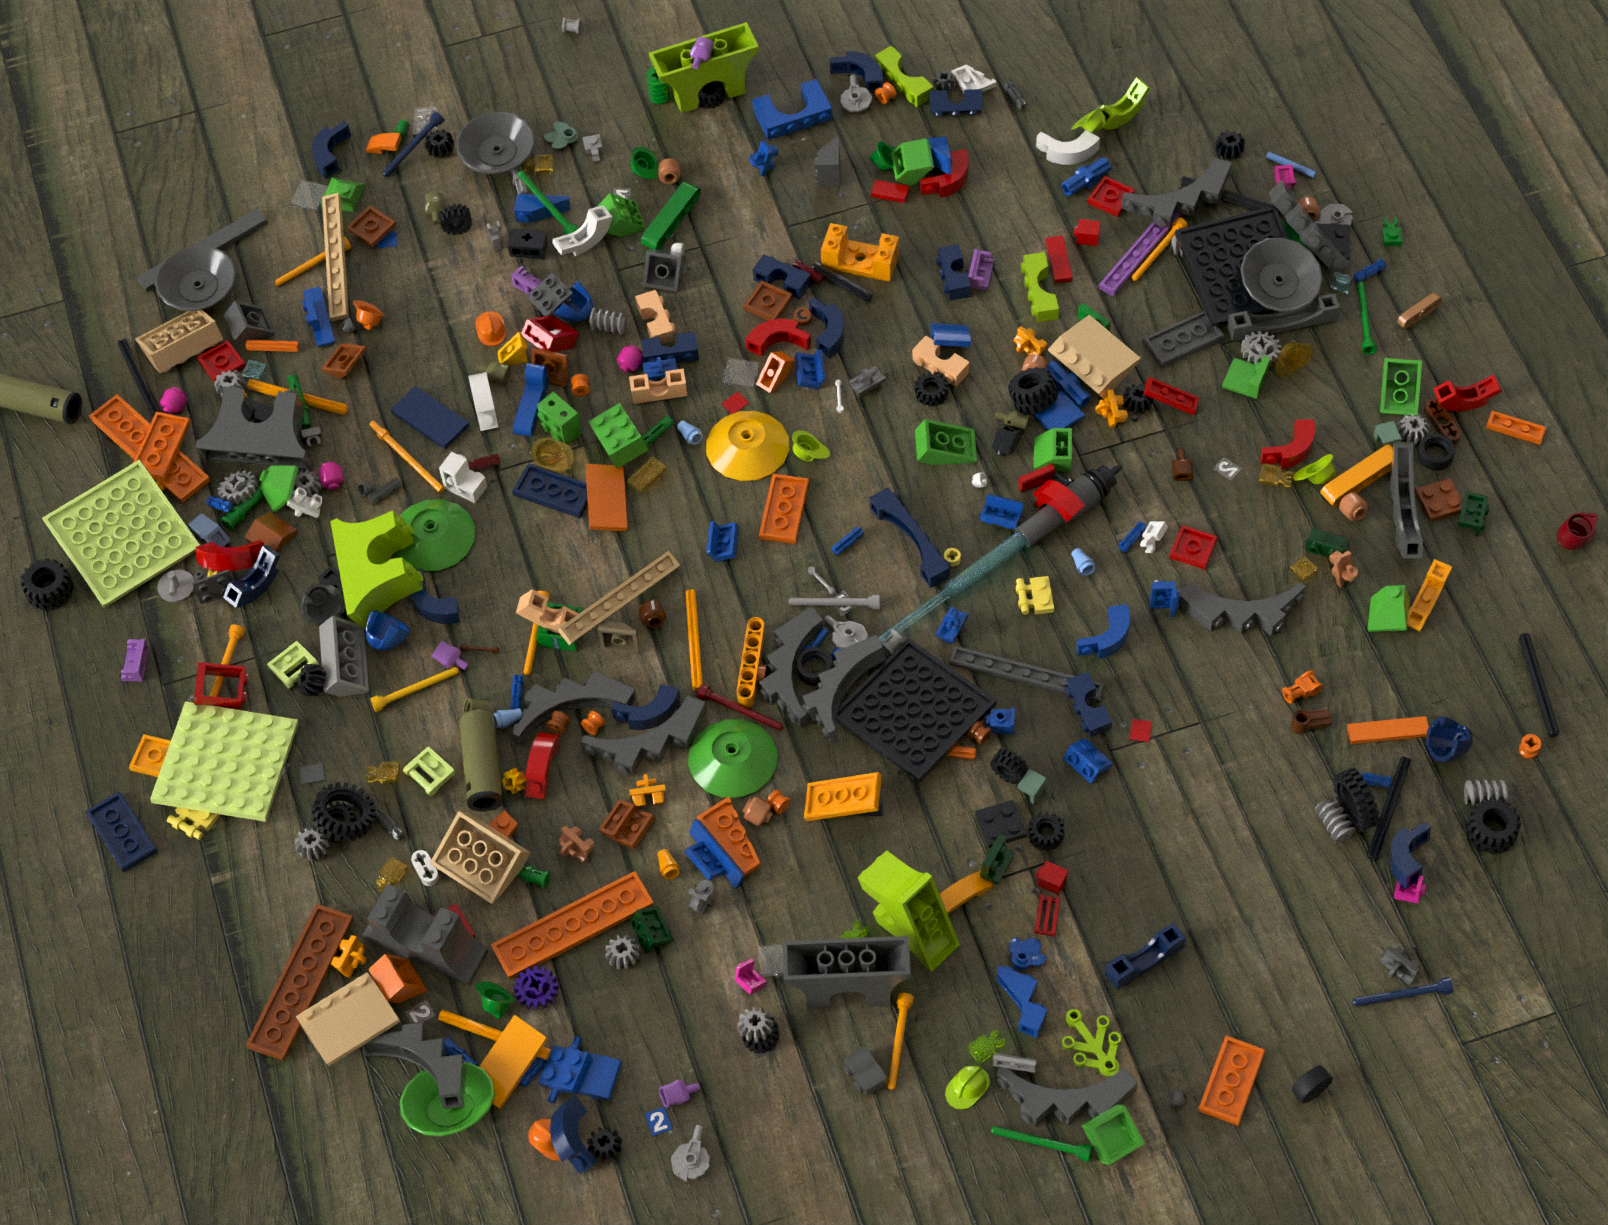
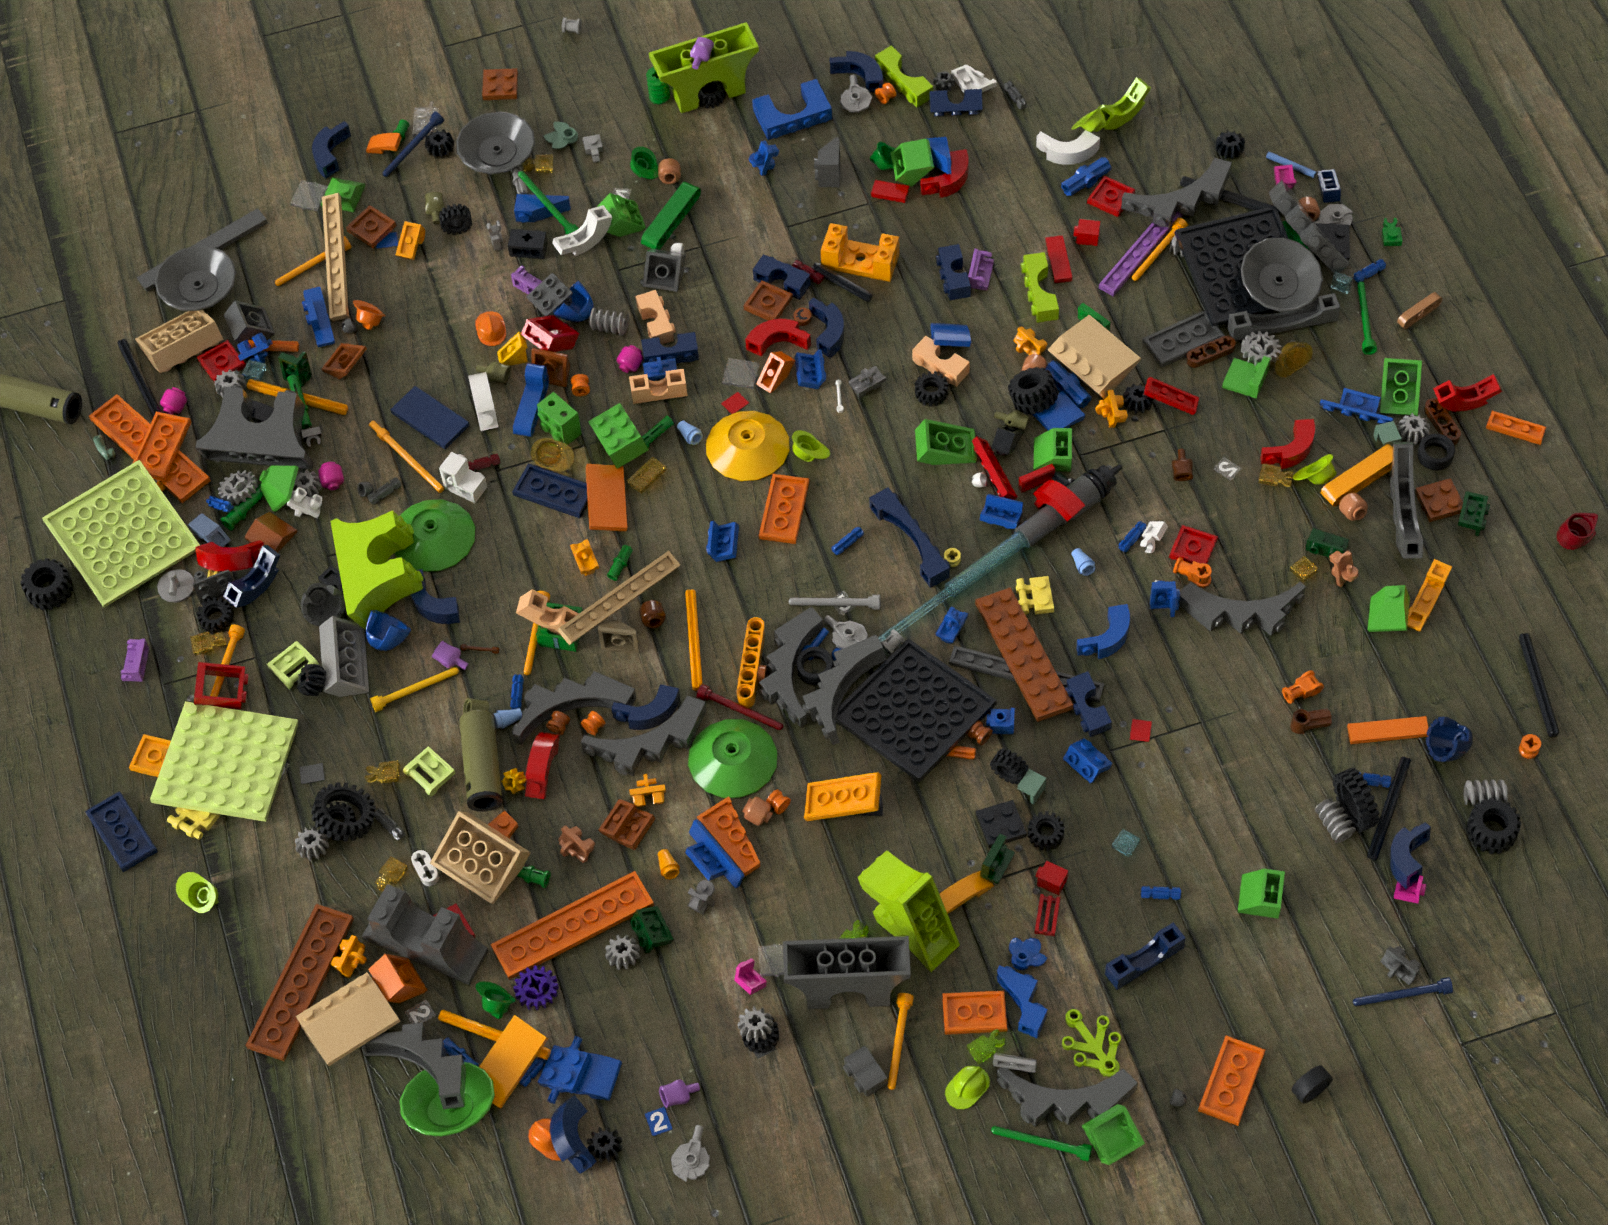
light grey hinge [808,567,836,595] -> none
none -> sand green arm [93,435,116,460]
none -> lime piece [176,872,219,913]
none -> clear yellow plate [190,631,227,656]
none -> black tyre [197,597,234,634]
none -> blue hips [237,332,273,365]
none -> dark green bracket [278,351,312,387]
none -> light orange plate [396,221,425,260]
none -> dark orange plate [482,68,518,100]
none -> light orange hips [570,539,599,576]
none -> green axle [607,545,633,581]
none -> orange tile [942,990,1007,1035]
none -> red plate [972,436,1018,500]
none -> dark orange plate [975,587,1073,722]
none -> clear light blue plate [1112,829,1140,857]
none -> blue axle [1141,886,1181,900]
none -> orange connector [1173,557,1212,588]
none -> reddish brown beam [1186,336,1236,368]
none -> bright green slope [1237,868,1285,919]
none -> dark blue slope [1317,169,1341,203]
none -> blue bracket [1320,388,1394,424]

